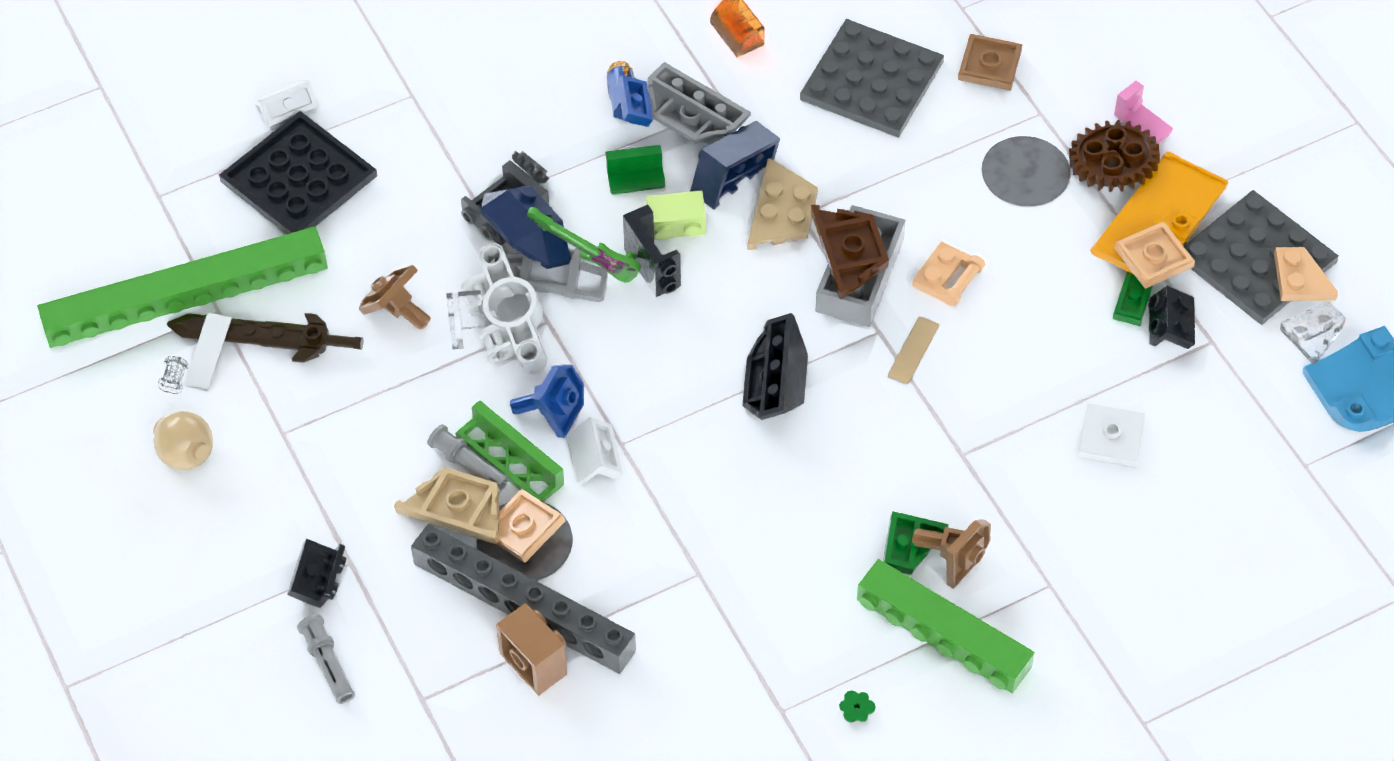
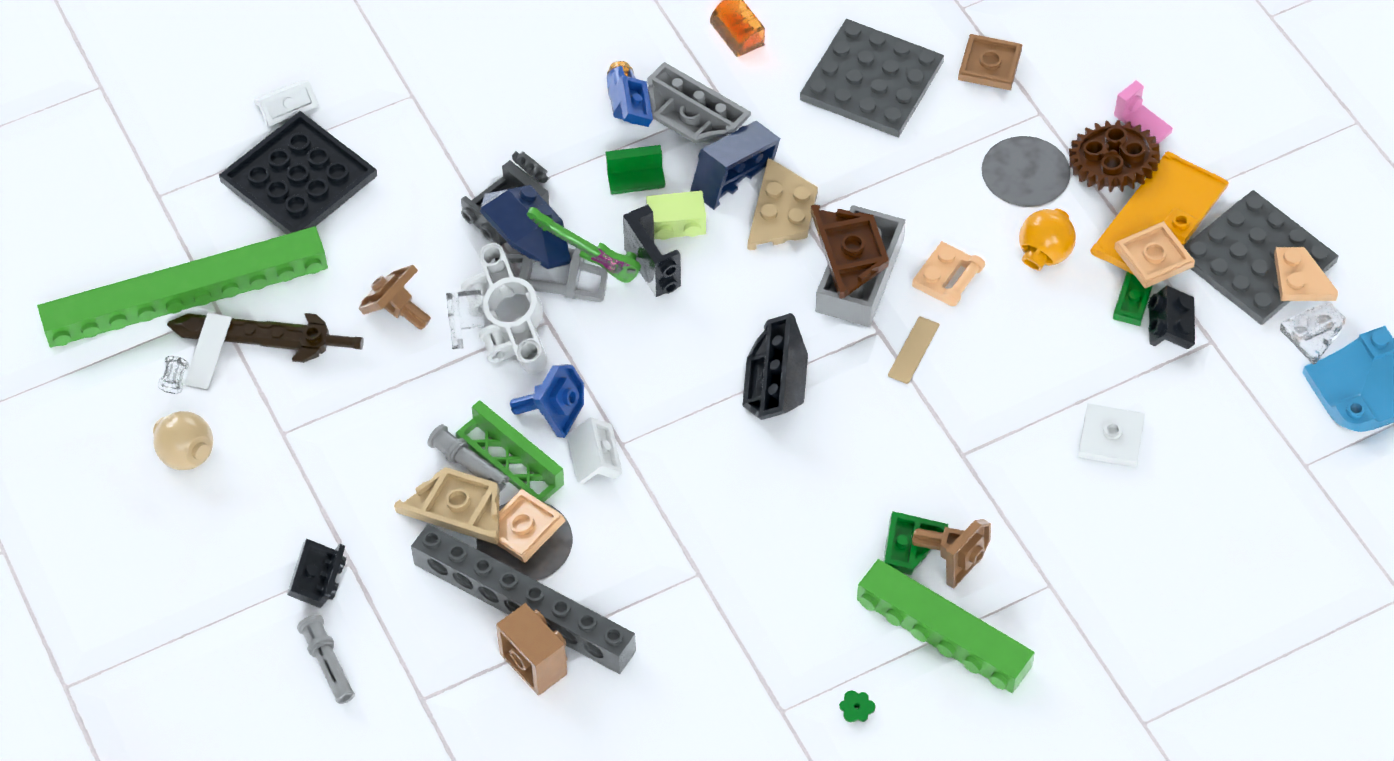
none -> light orange brick [1019,208,1076,271]

